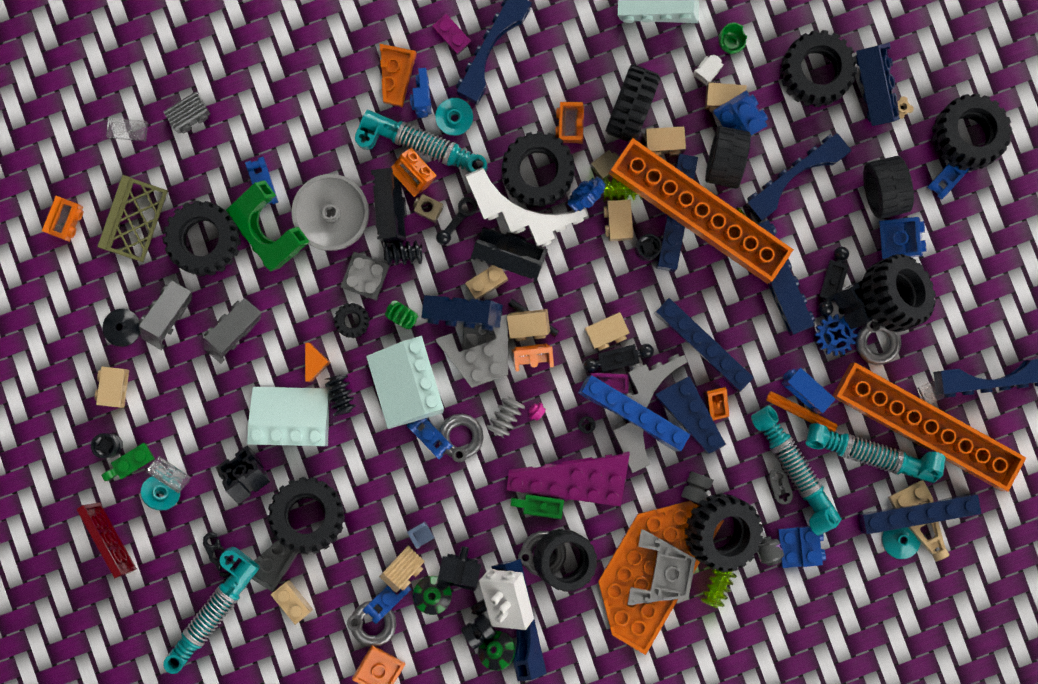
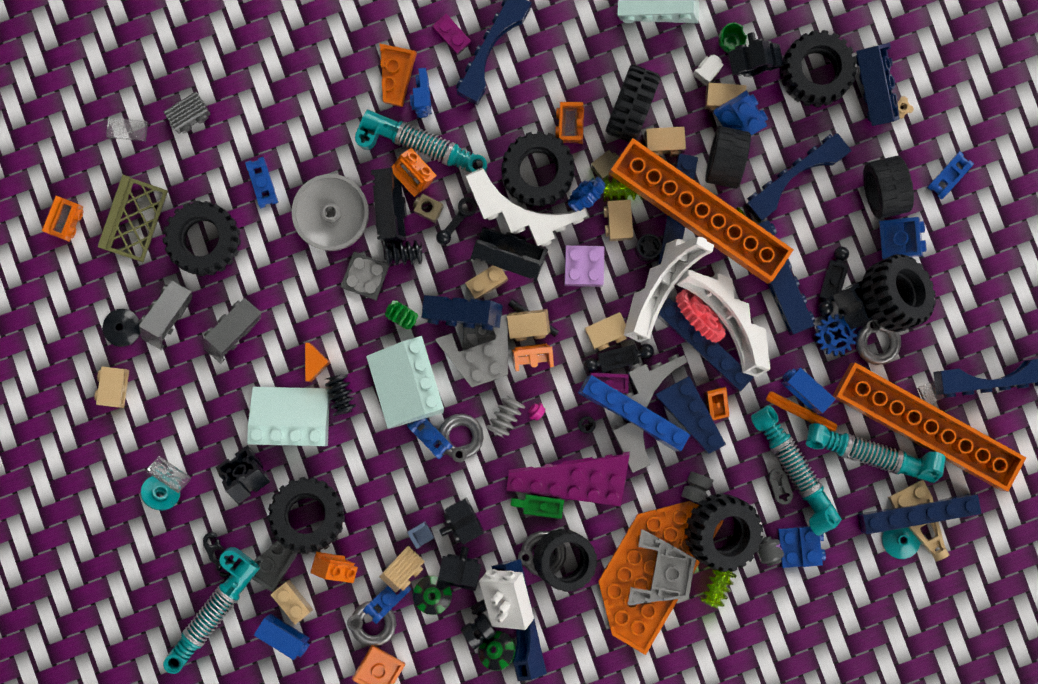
dark red plate [76,502,137,579] -> none
black wheel [91,433,123,458] -> none
green plate [101,443,155,482] -> none
green arch [226,180,310,272] -> none
black tyre [334,303,370,338] -> none
teal dish [435,98,473,136] -> none
black tyre [932,93,1012,171] -> none
none -> blue window [254,614,310,660]
none -> orange window [310,552,358,583]
none -> black brick [439,497,484,544]
none -> lavender brick [564,245,604,287]
none -> white arch [624,237,714,342]
none -> coral gear [675,289,726,343]
none -> white arch [676,270,770,377]
none -> black brick [728,32,784,78]

